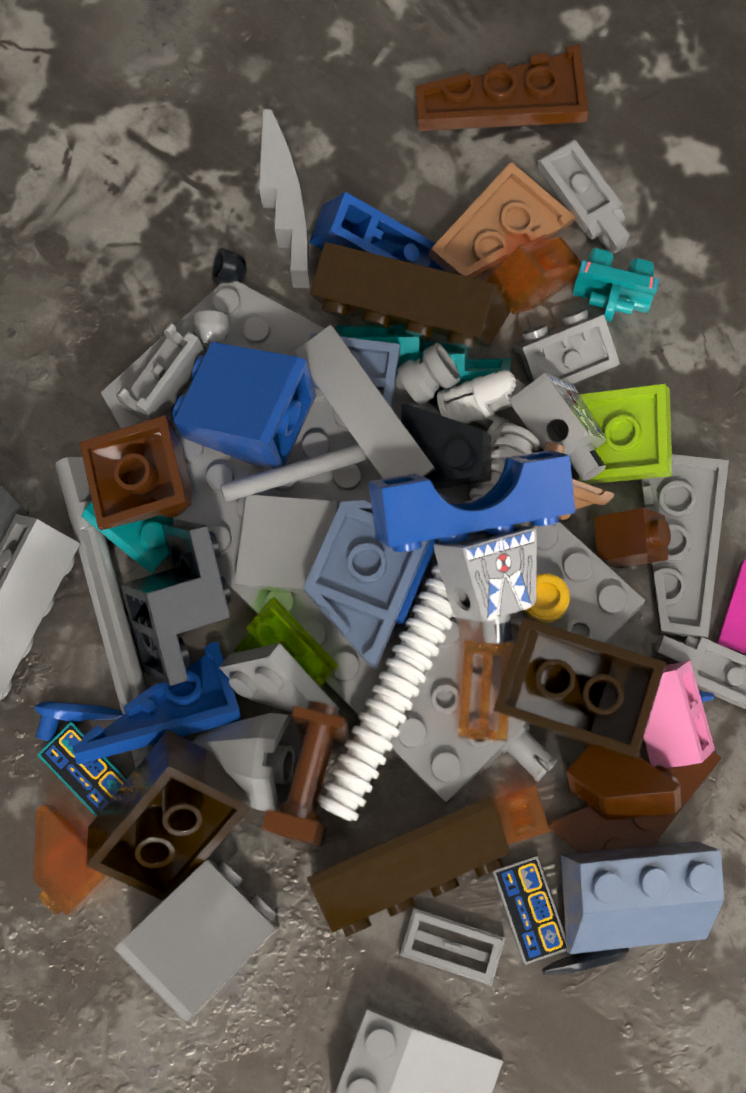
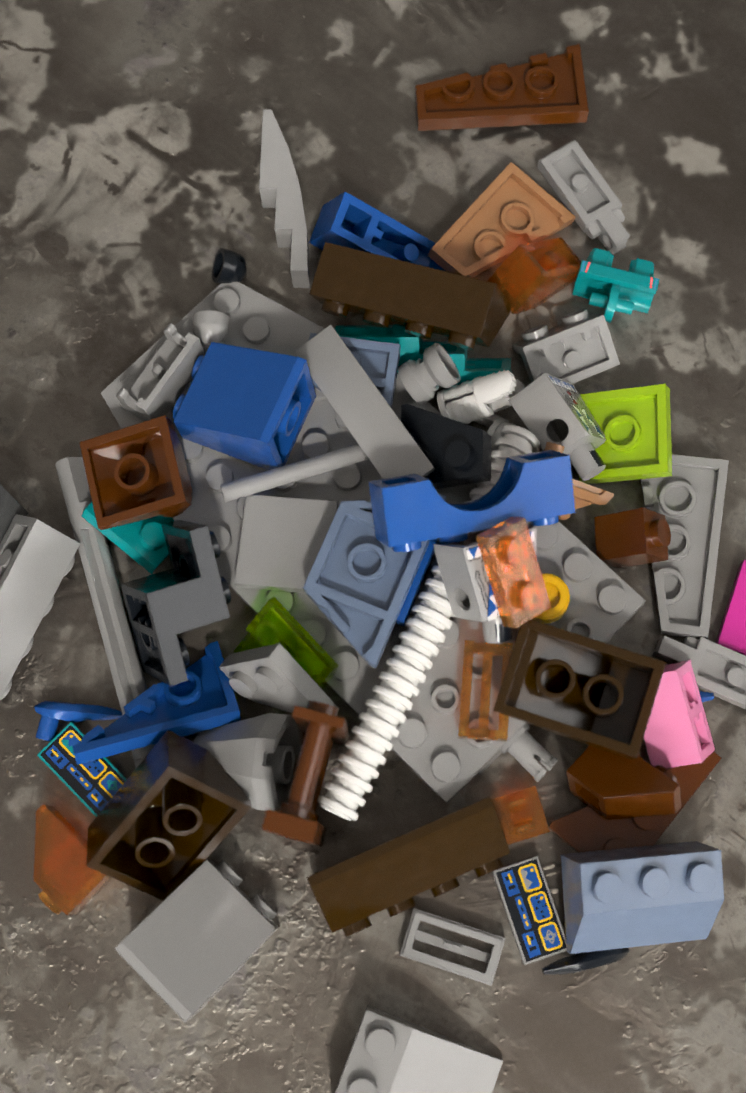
none -> clear orange plate [476,516,551,629]

